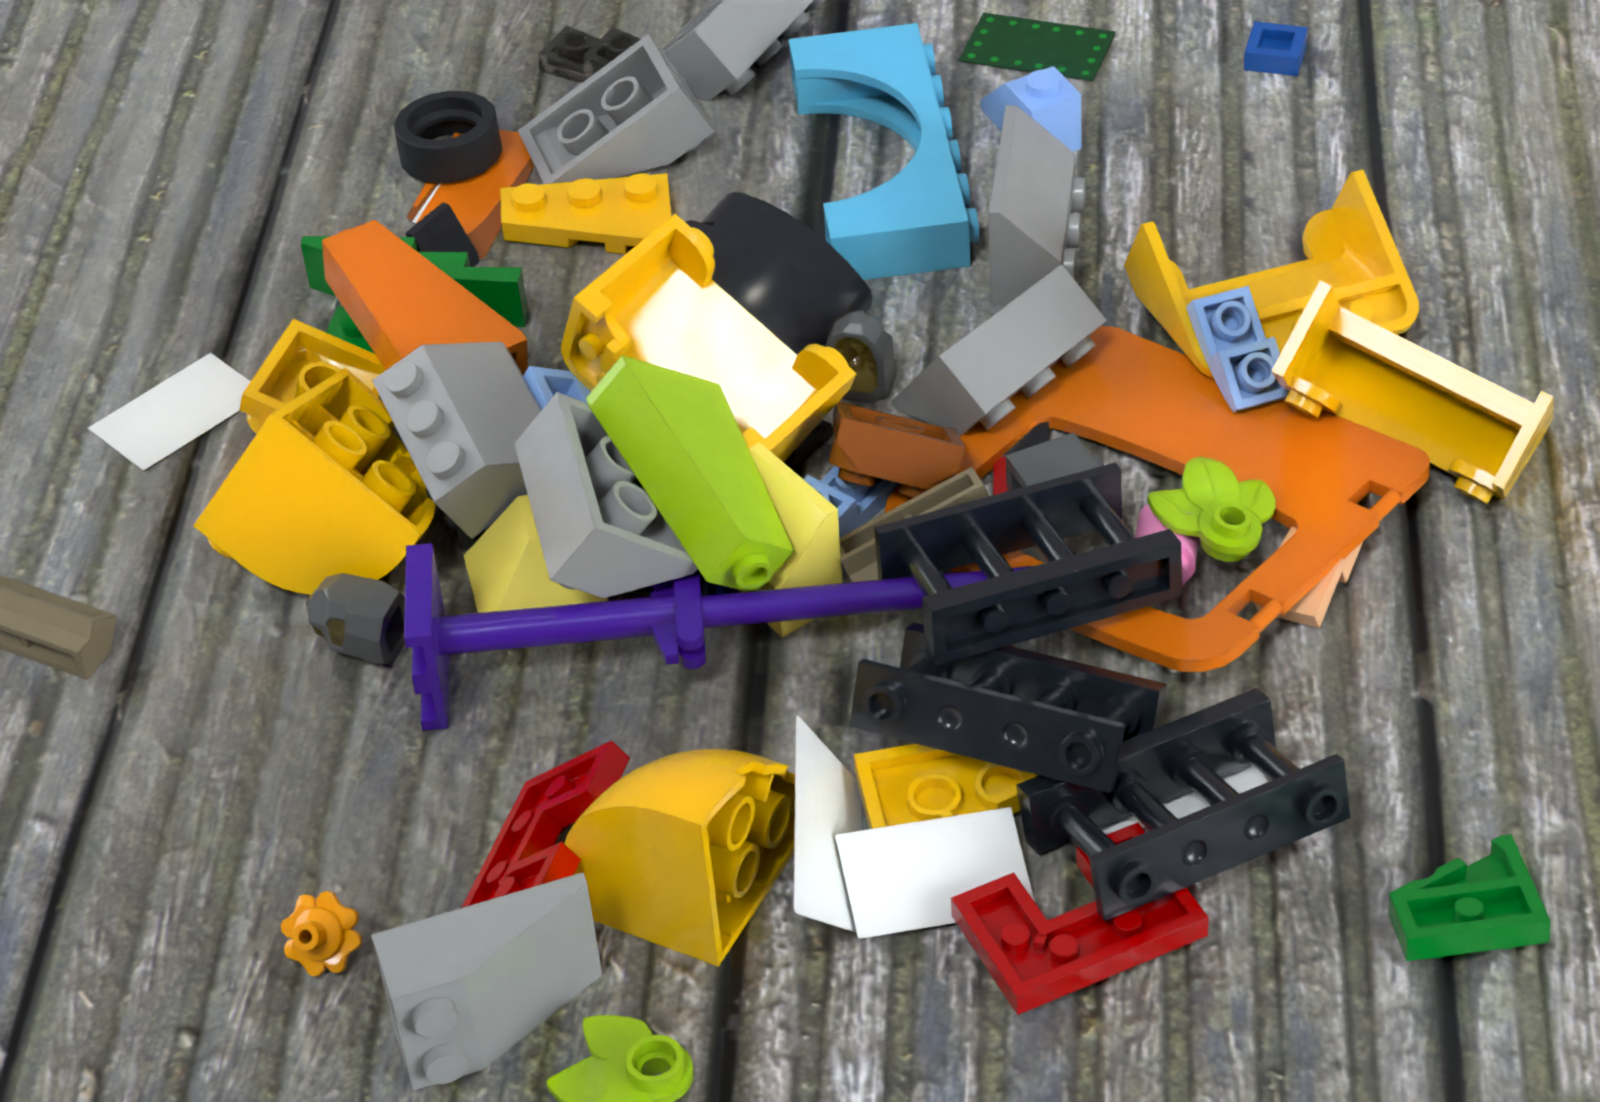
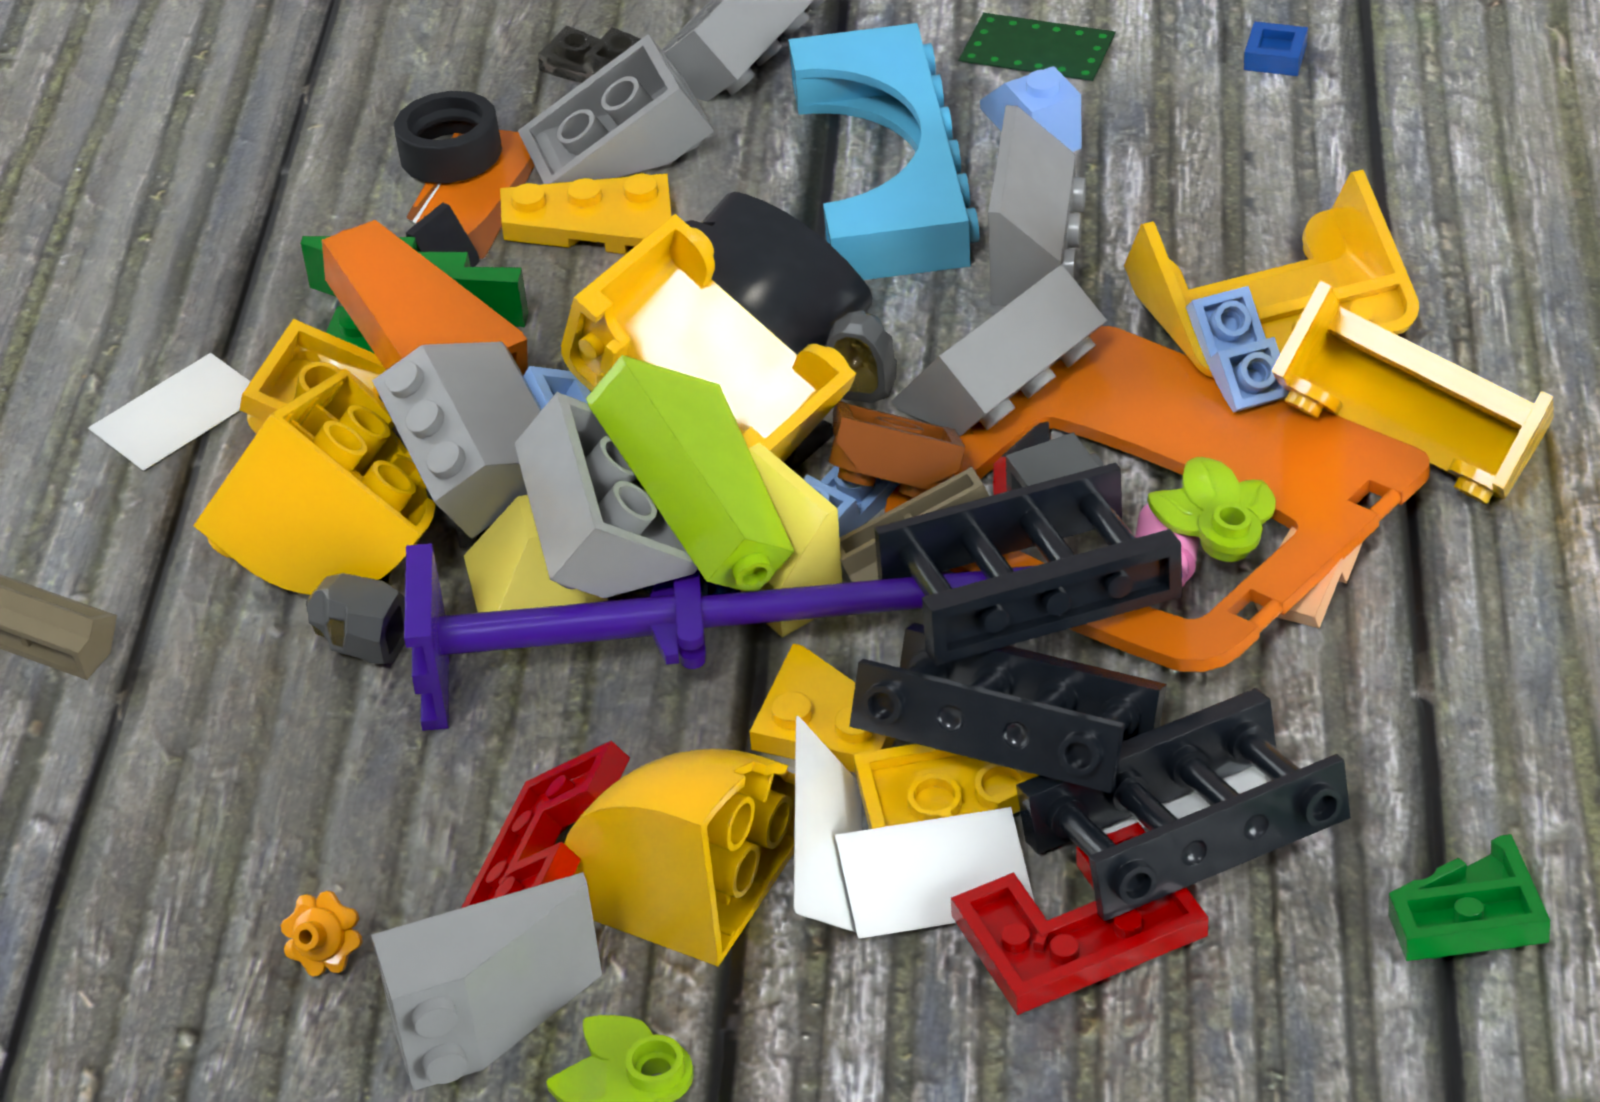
none -> yellow wing [749,643,895,773]

